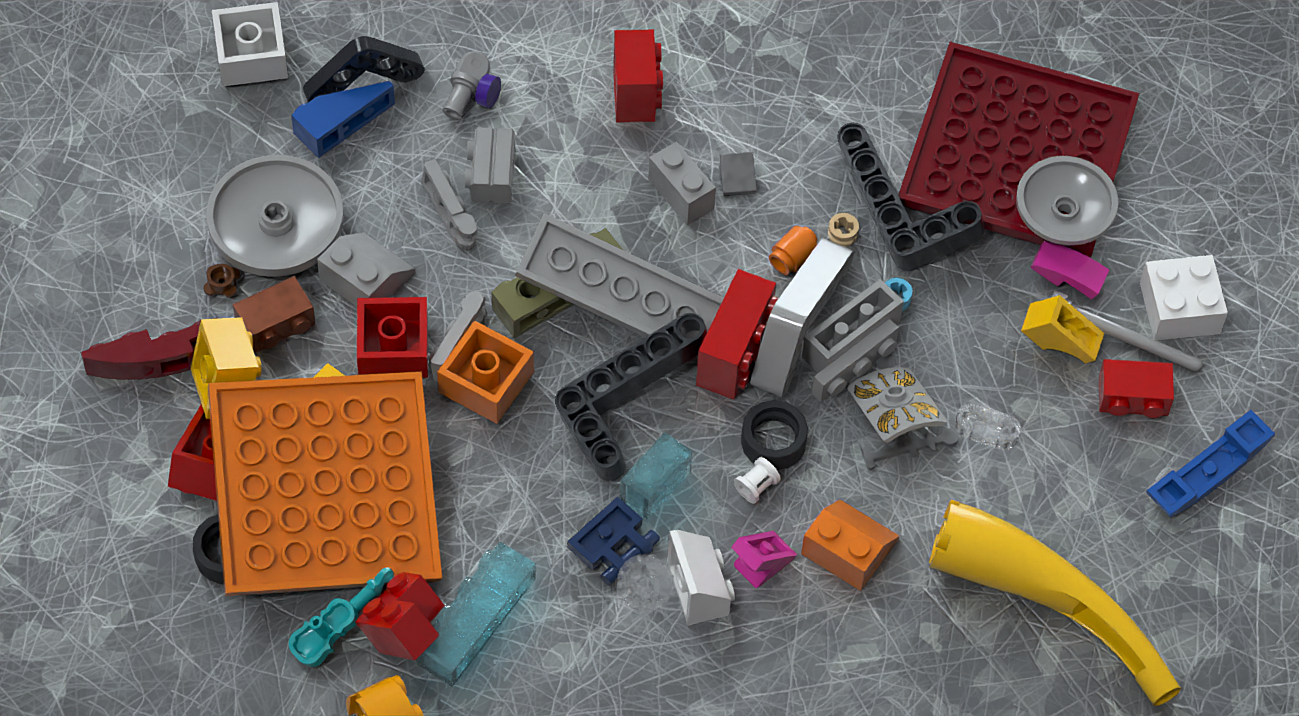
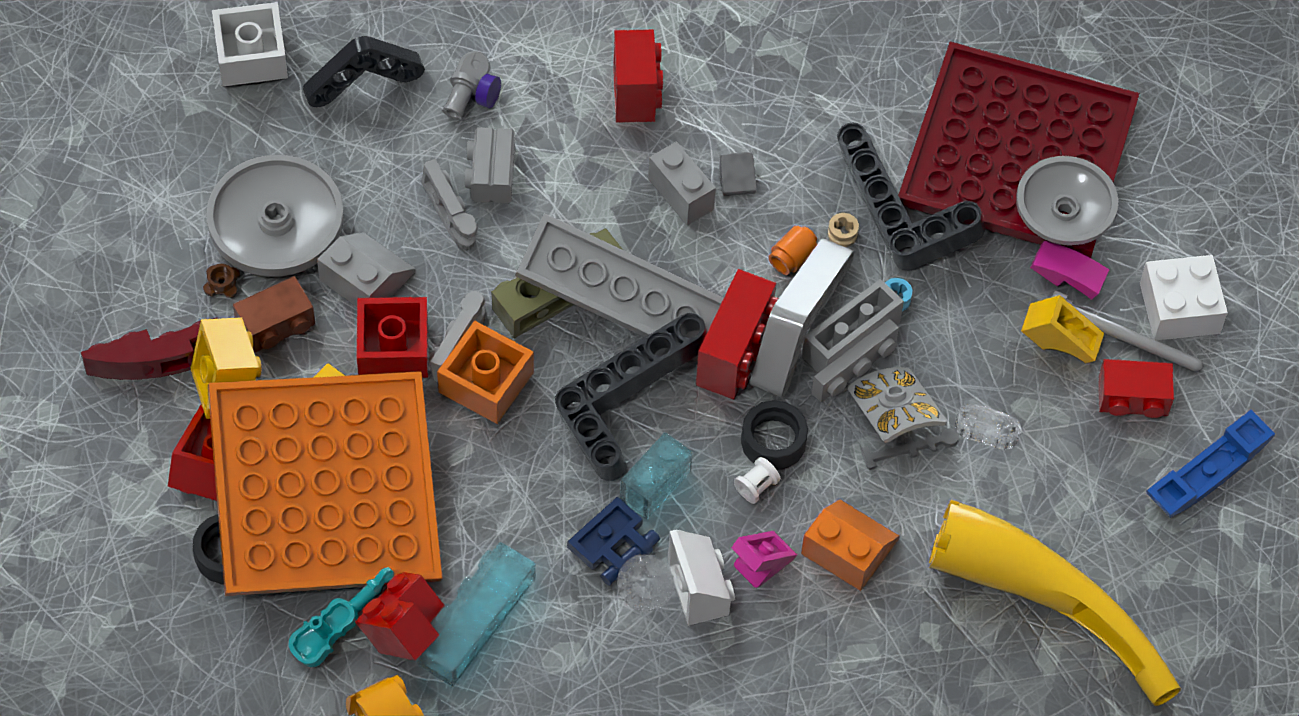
blue slope [291,81,395,158] -> none

